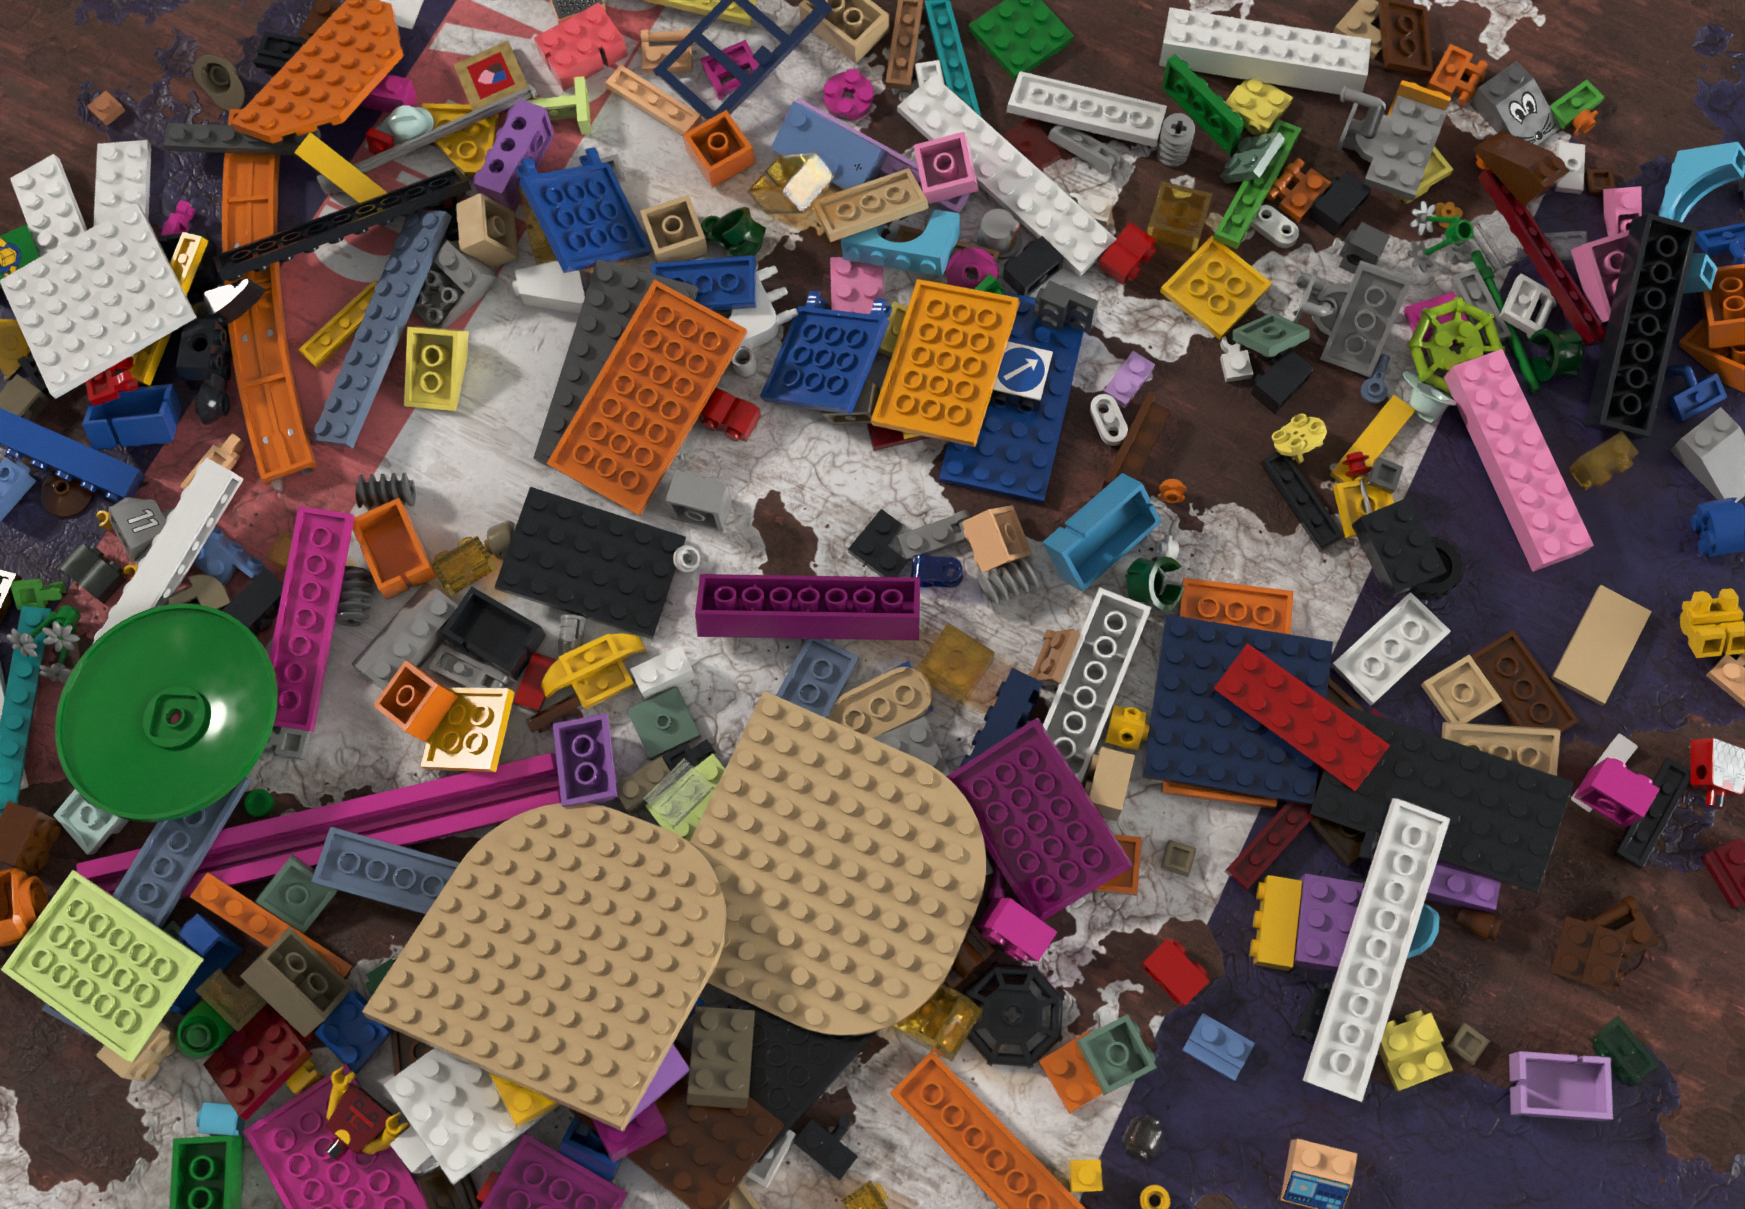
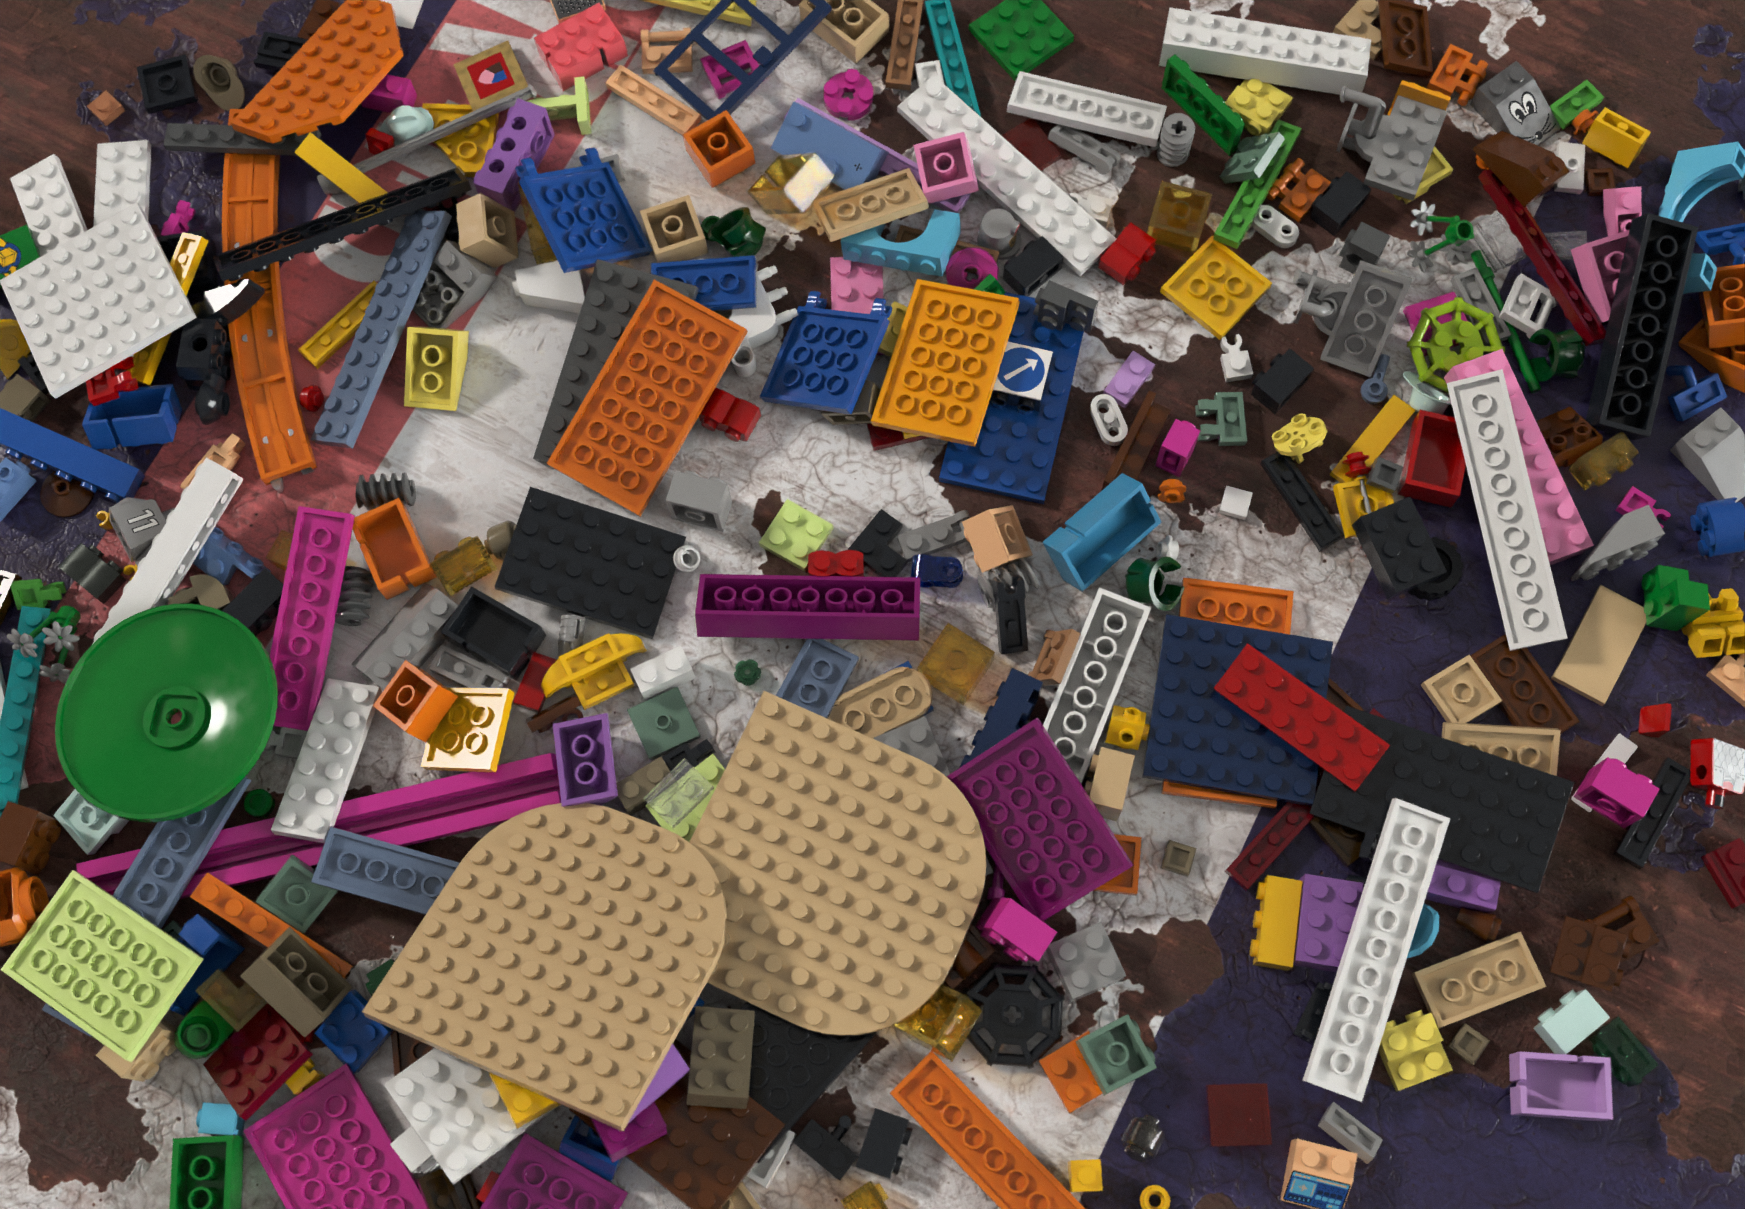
torso [325,1066,410,1161] -> none
red brick [1140,938,1210,1009] -> none
medium blue plate [1182,1013,1255,1082] -> none
sand green plate [1233,312,1309,357] -> none
white plate [1331,592,1451,706] -> none
light orange plant [1433,202,1463,229] -> none
none -> black plate [137,54,198,114]
none -> white plate [271,678,382,843]
none -> red plate [300,385,324,412]
none -> clear green plate [734,659,761,686]
none -> yellowish green plate [759,499,833,572]
none -> red brick [808,550,864,577]
none -> black brick [856,1108,913,1179]
none -> black plate [992,574,1028,655]
none -> light grey brick [1046,922,1126,1003]
none -> dark pink brick [1155,419,1200,477]
none -> sand green plate [1195,392,1247,446]
none -> clear red plate [1206,1083,1272,1147]
none -> white tile [1219,486,1253,520]
none -> light grey plate [1318,1102,1383,1164]
none -> red piece [1398,410,1466,507]
none -> tan plate [1412,931,1547,1028]
none -> white plate [1447,369,1568,651]
none -> light aqua brick [1533,989,1610,1055]
none -> reddish brown plate [1536,407,1602,468]
none -> light grey slope [1571,505,1665,581]
none -> yellow brick [1582,107,1651,168]
none -> dark pink plate [1615,486,1671,528]
none -> red slope [1638,703,1672,738]
none -> green brick [1642,565,1710,631]

